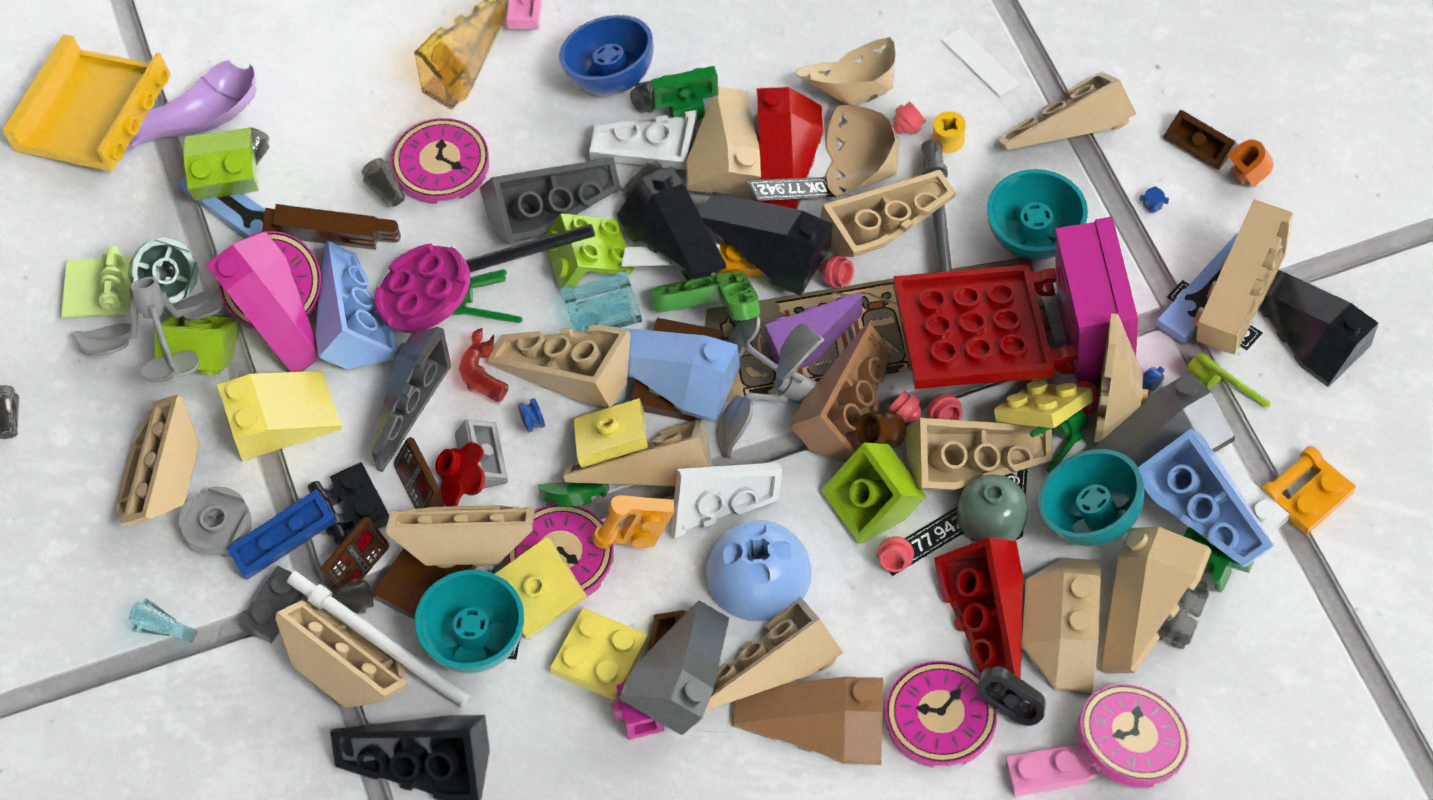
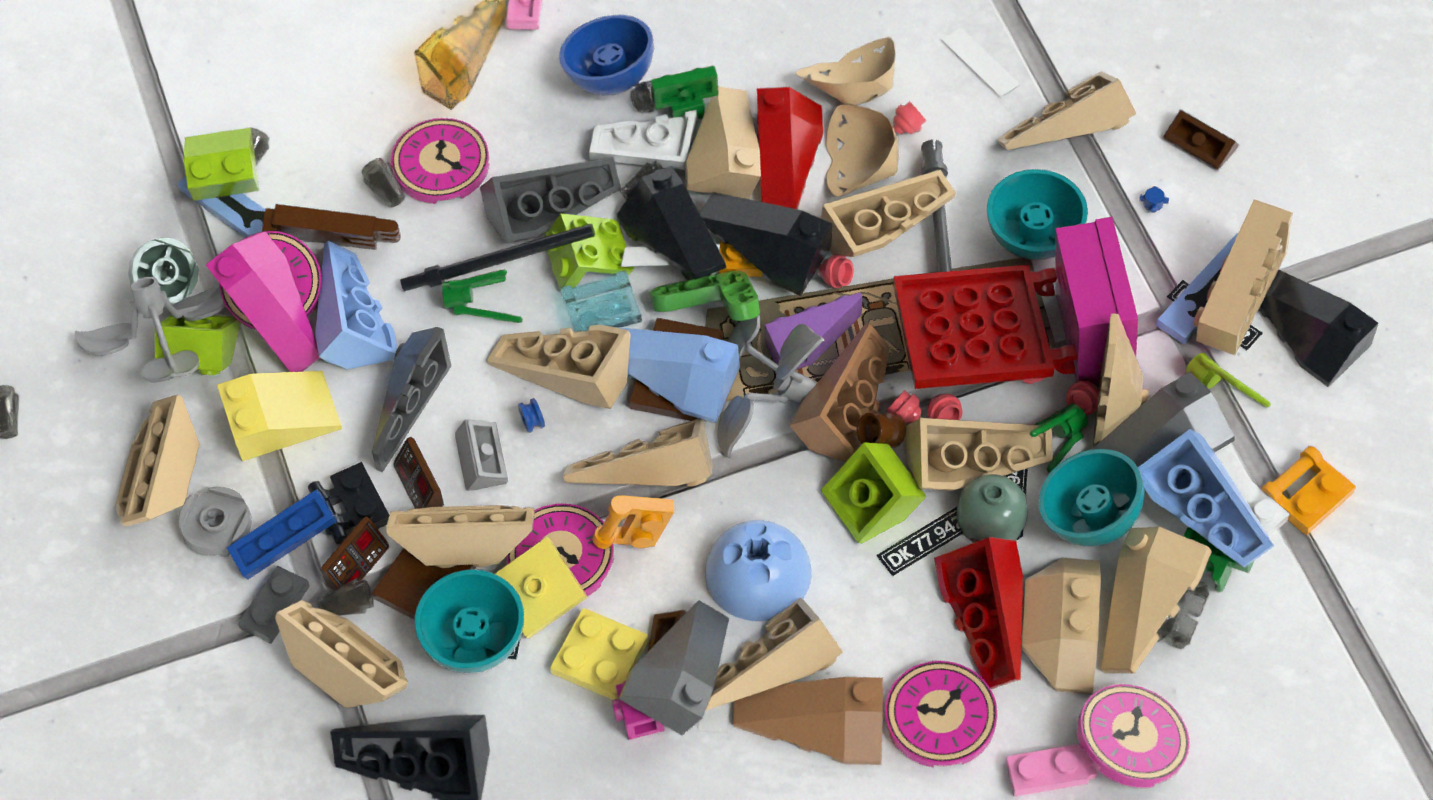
yellow panel [2,34,171,172] -> none
yellowish green hinge [61,246,132,318] -> none
lavender animal [125,60,256,151] -> none
clear light blue cone [128,598,197,643] -> none
white bar [287,571,470,707] -> none
dark pink tile [374,243,470,333] -> none
red plate [435,442,485,507] -> none
clear red piece [459,328,509,404] -> none
green tile [538,482,609,507] -> none
light yellow plate [574,398,648,468] -> none
white wing [671,462,783,538] -> none
sticker [747,177,836,200] -> none
coral plate [877,536,914,572] -> none
yellow wheel [933,111,966,153] -> none
black plate [977,667,1046,726] -> none
light yellow plate [994,380,1093,428] -> none
blue piece [1142,366,1165,391] -> none
orange plate [1227,140,1274,187] -> none

